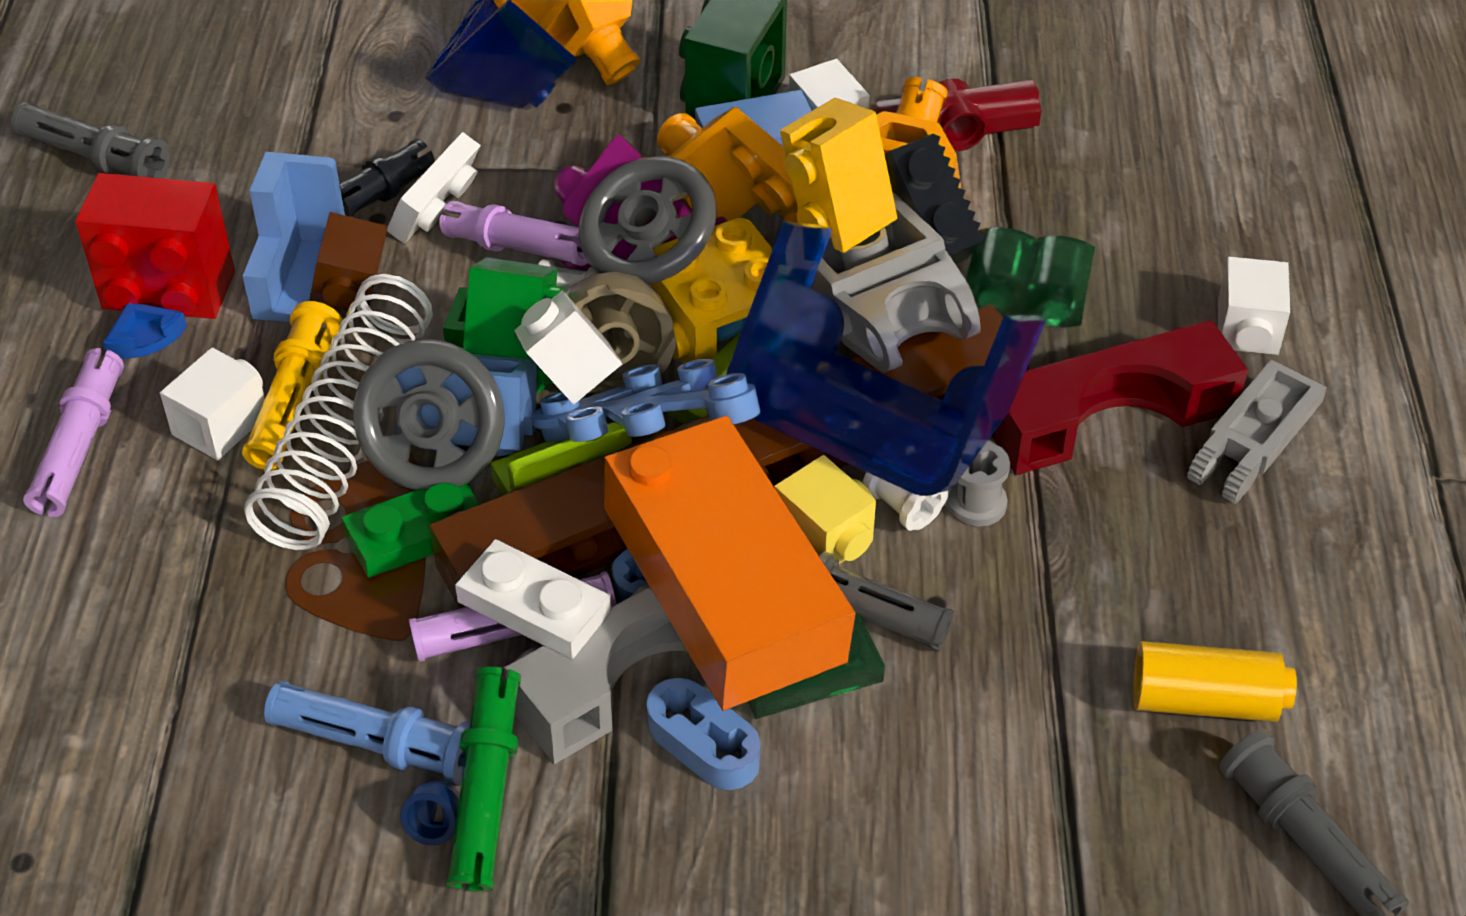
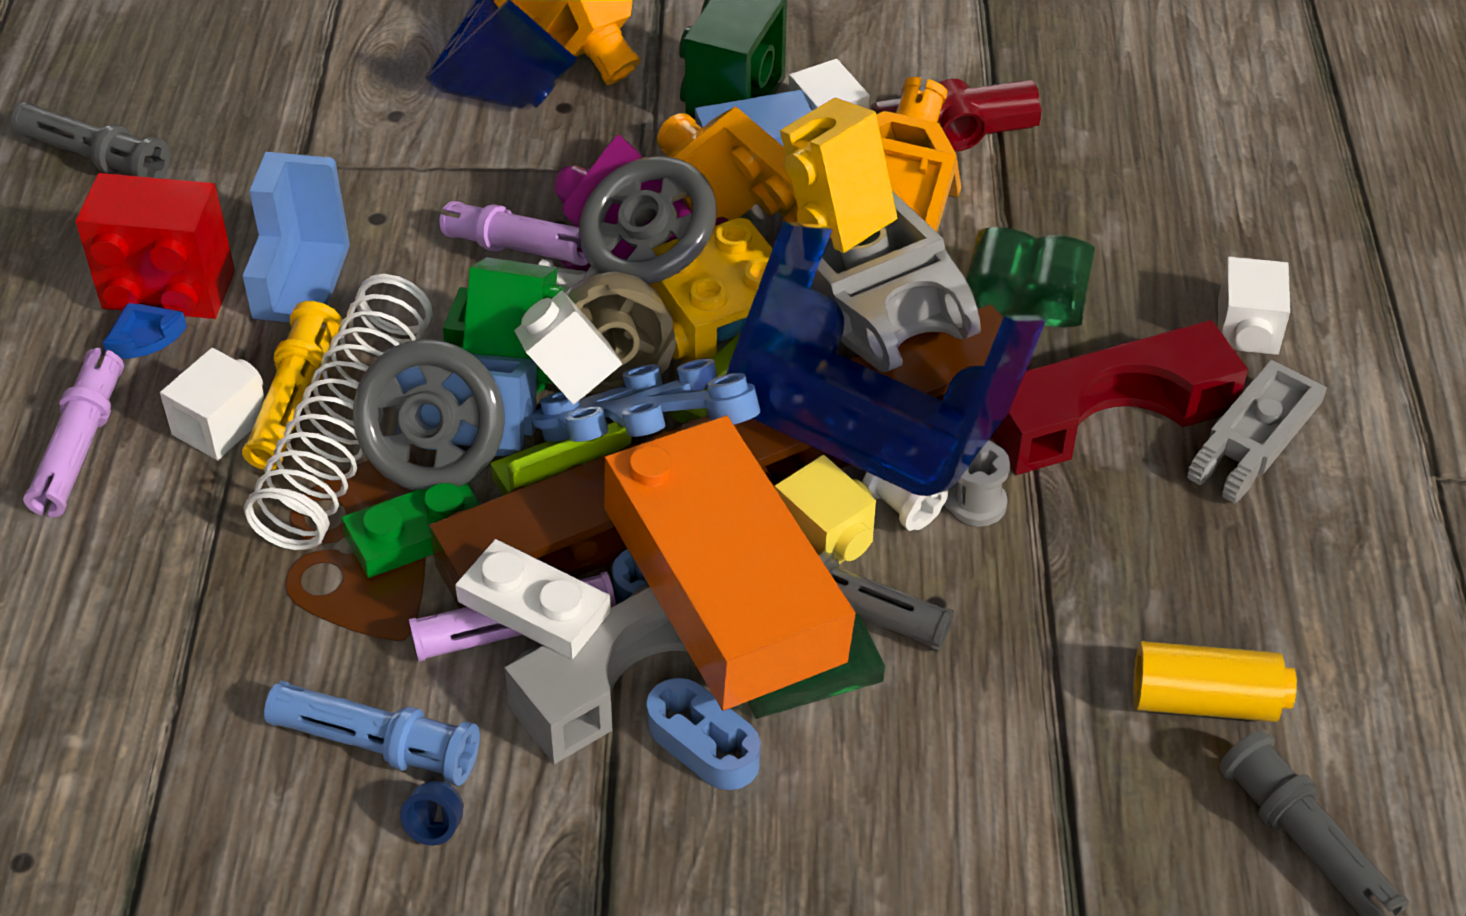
reddish brown brick [309,212,388,312] -> none
black pin [339,139,435,217] -> none
white plate [387,132,481,244] -> none
green pin [445,667,521,892] -> none
black brick [885,134,985,264] -> none

